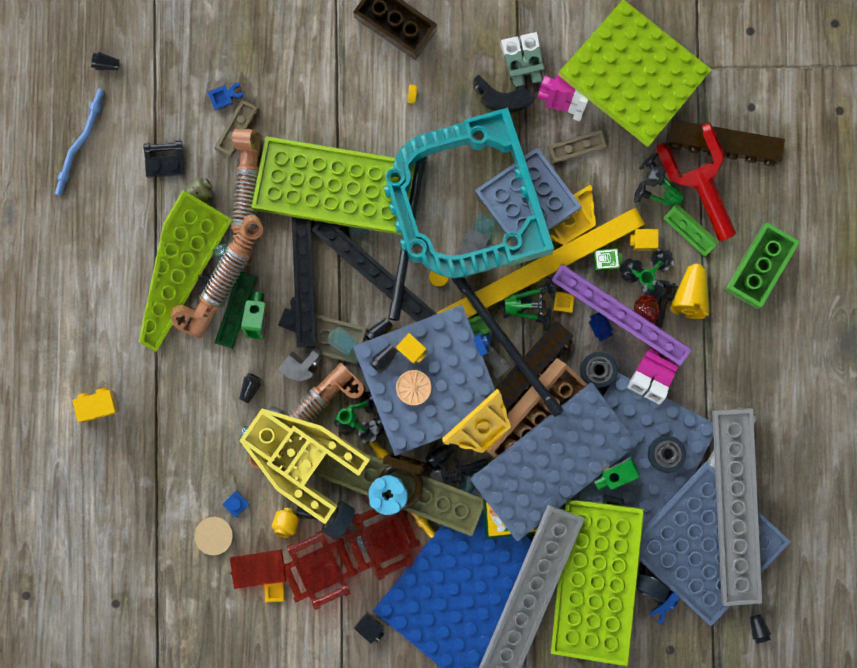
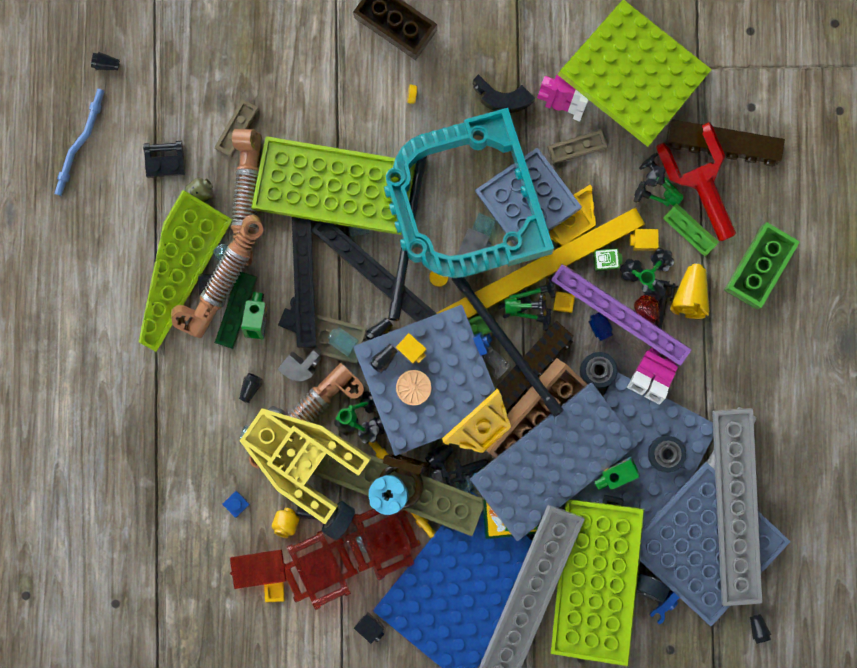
yellow brick [72,388,119,423] -> none
tan tile [194,516,234,555] -> none
blue plate [208,83,244,111] -> none
sand green hips [500,32,544,89] -> none

